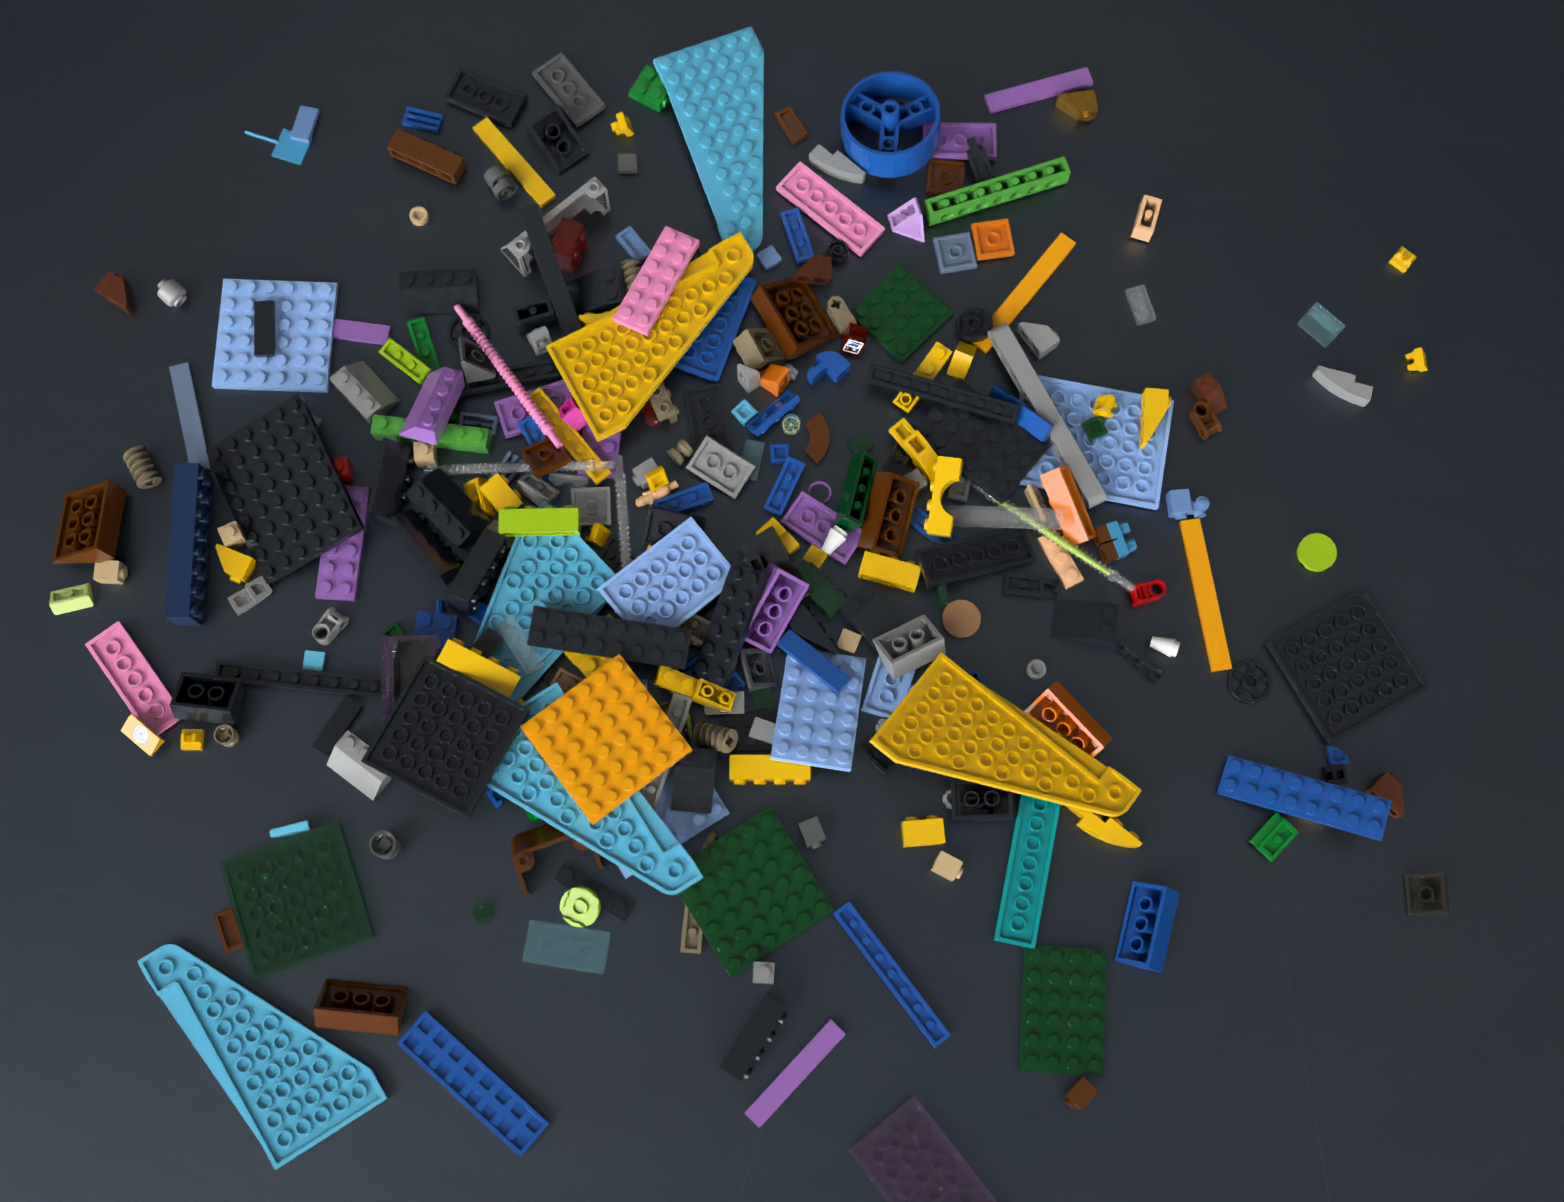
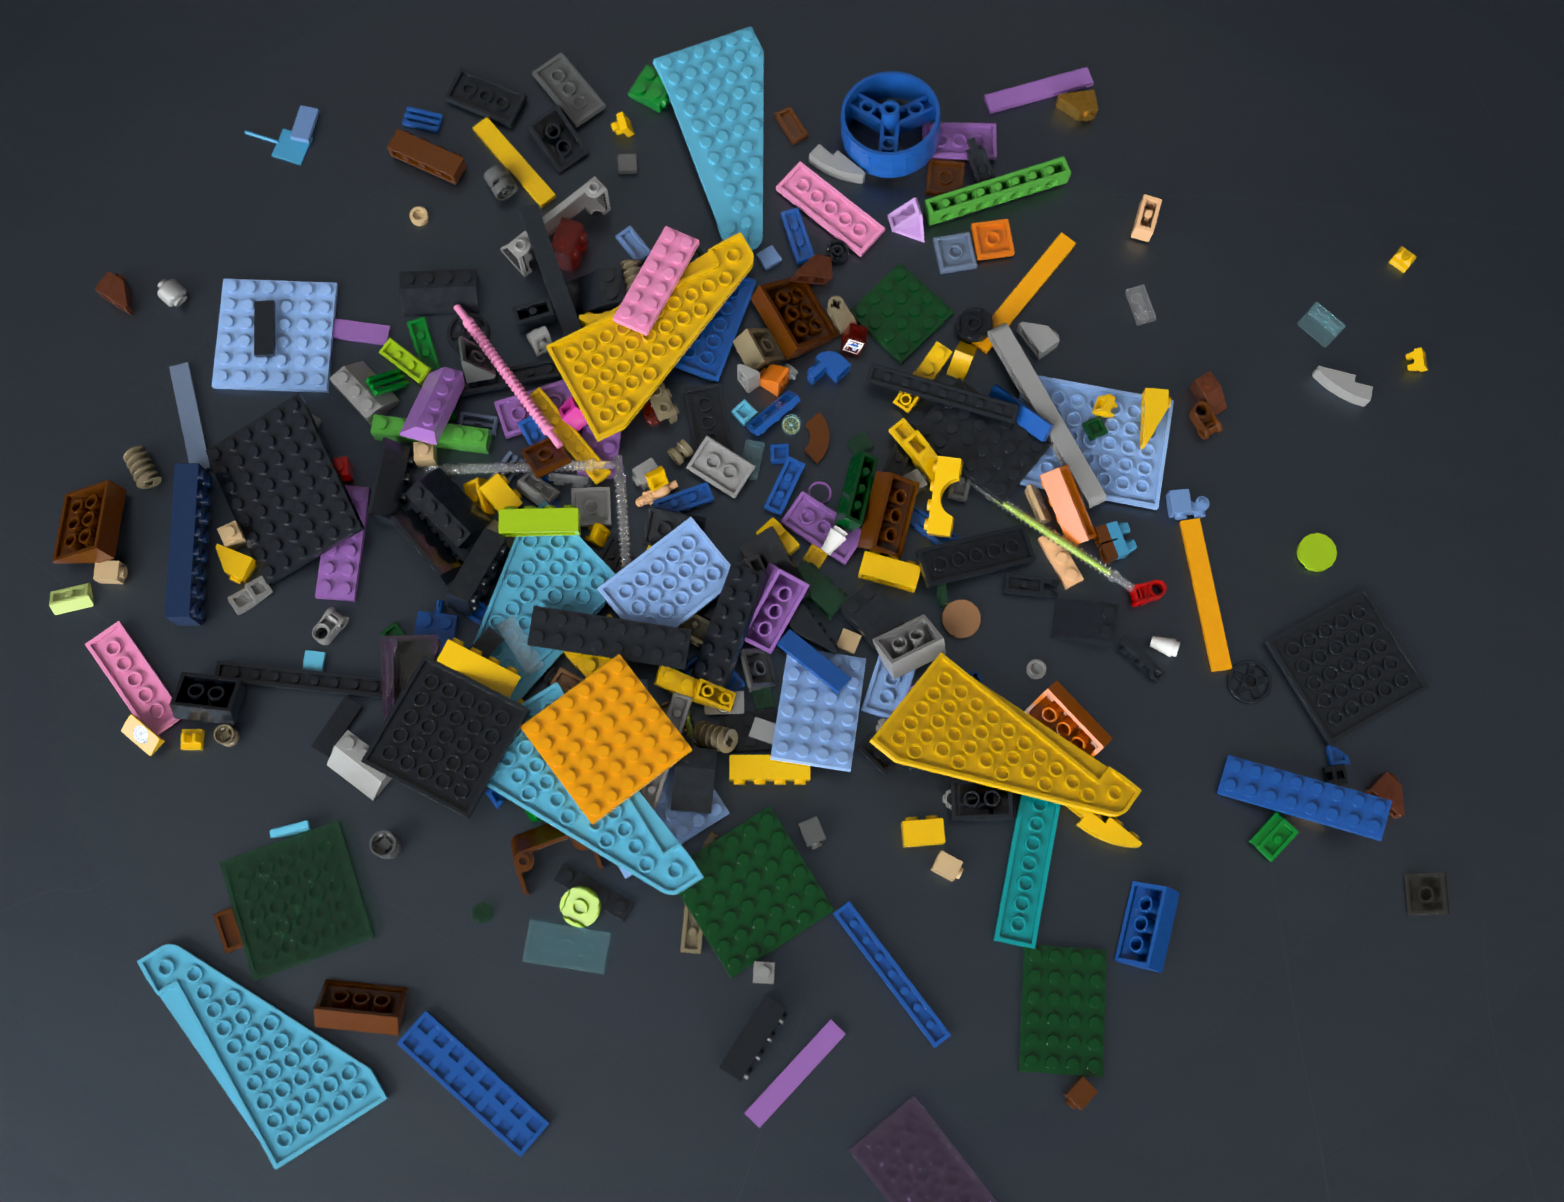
clear plate [946,505,1064,530] -> none
none -> green tile [365,368,409,396]

